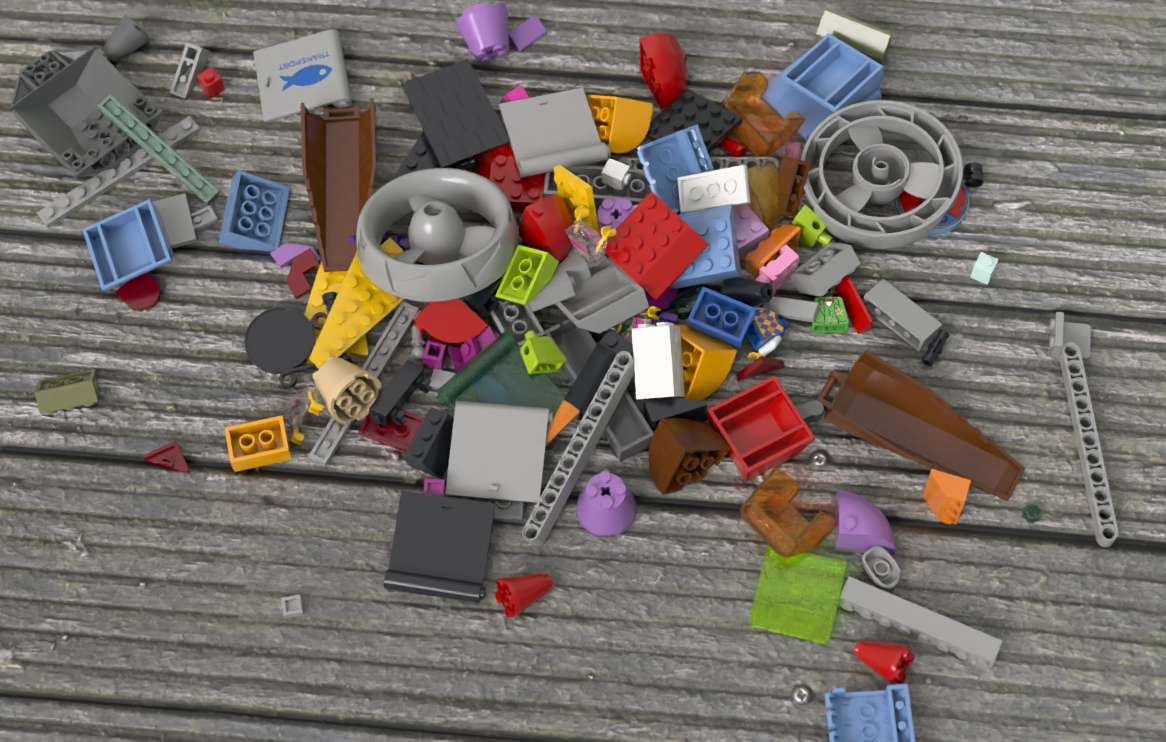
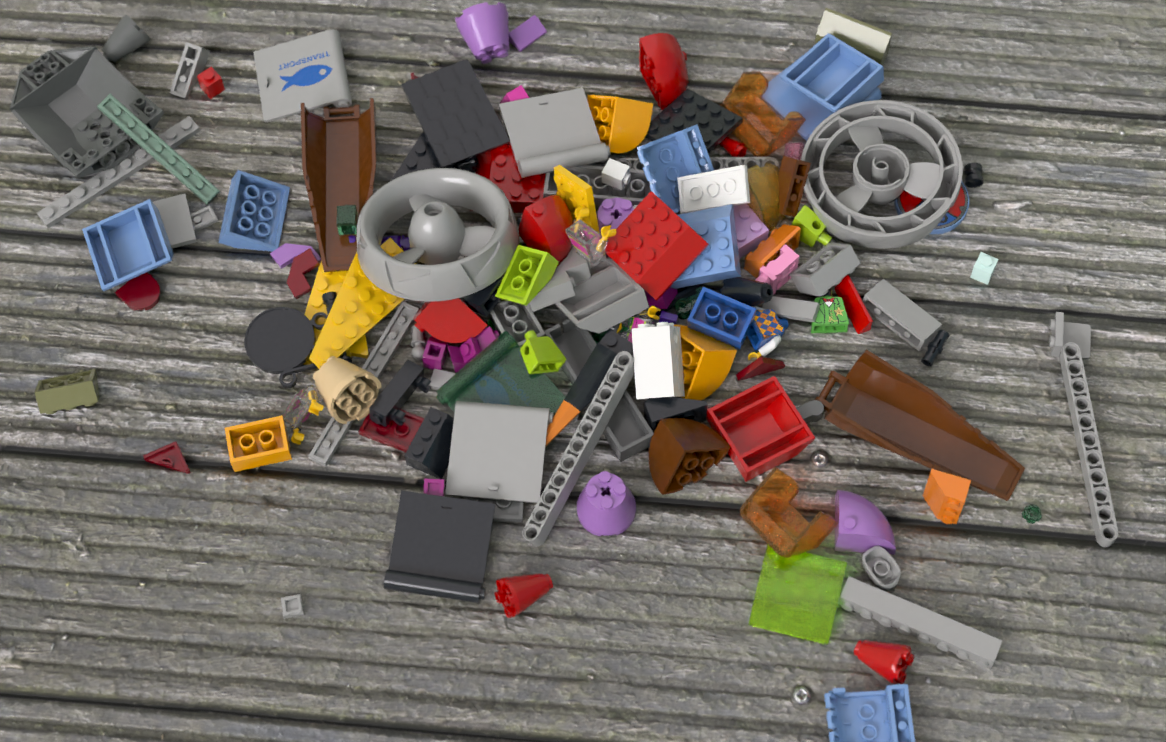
none -> clear green brick [336,205,358,235]

